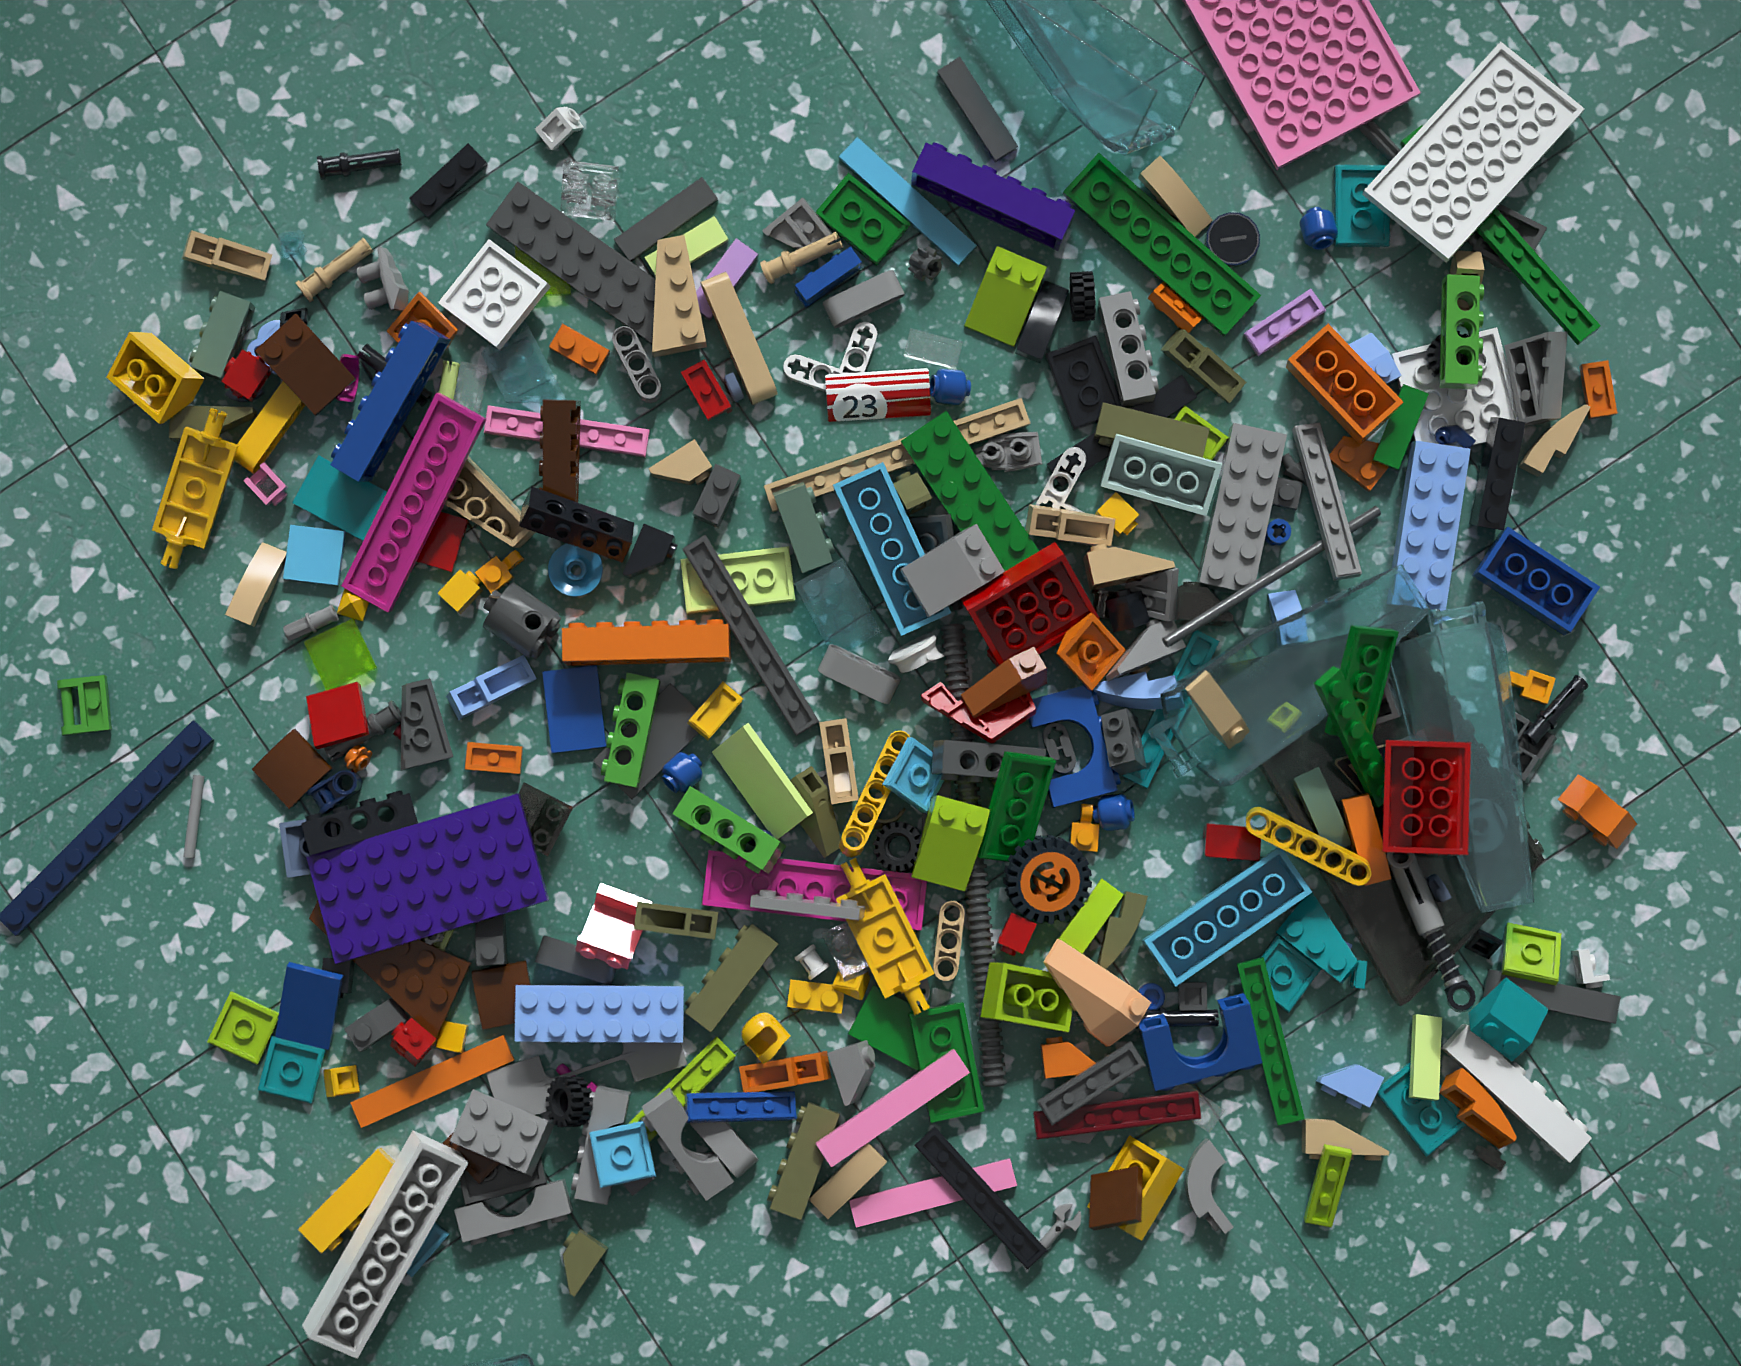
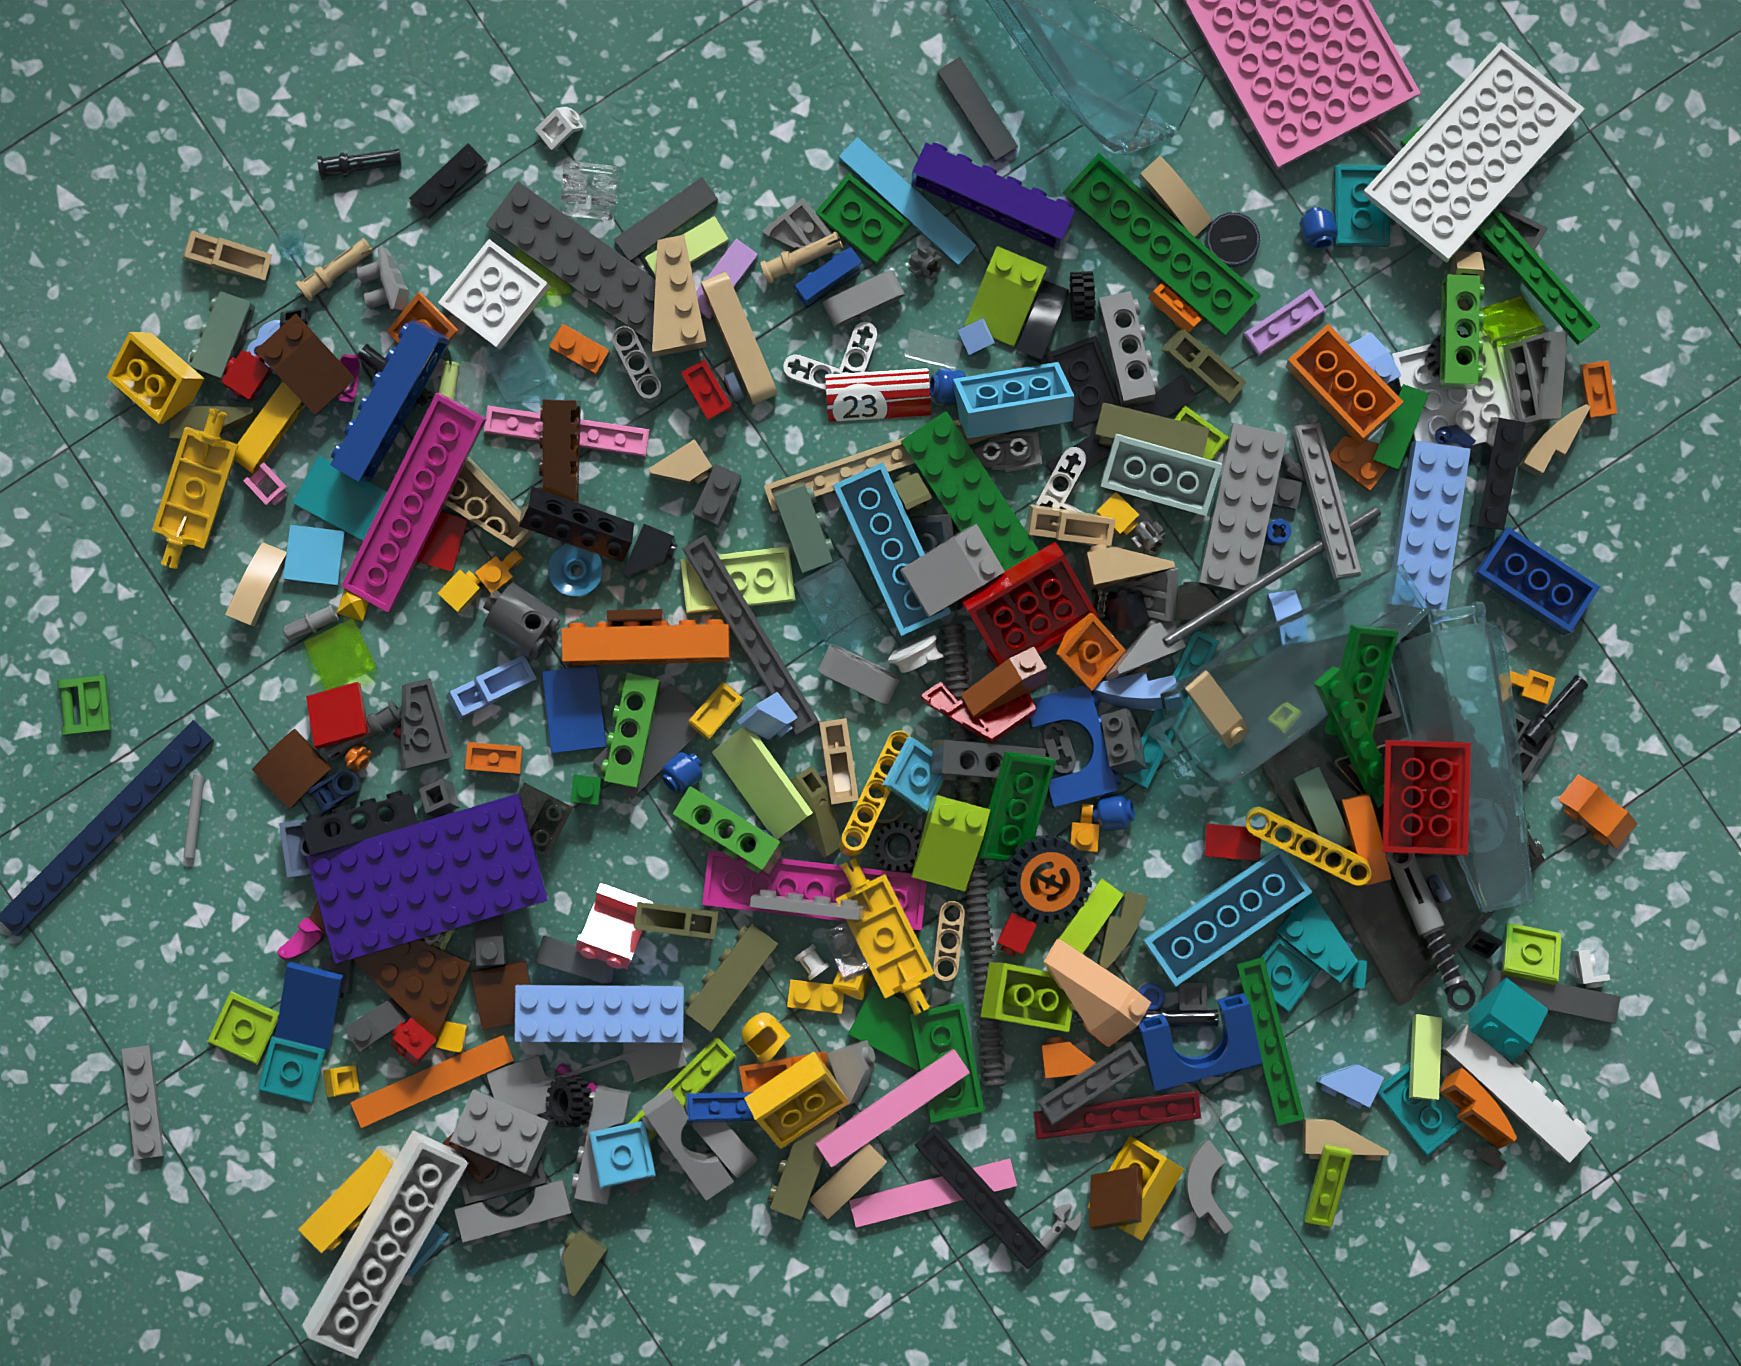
none -> light grey plate [121,1045,165,1160]
none -> dark pink helmet [277,917,324,960]
none -> dark grey plate [419,778,460,818]
none -> green brick [570,774,604,806]
none -> reddish brown tile [607,609,665,626]
none -> light blue slope [737,692,798,740]
none -> yellow slope [745,1051,850,1149]
none -> medium azure slope [953,362,1074,439]
none -> light blue tile [958,318,995,355]
none -> dark grey gear [1131,520,1166,554]
none -> clear neon green tile [1479,296,1544,348]

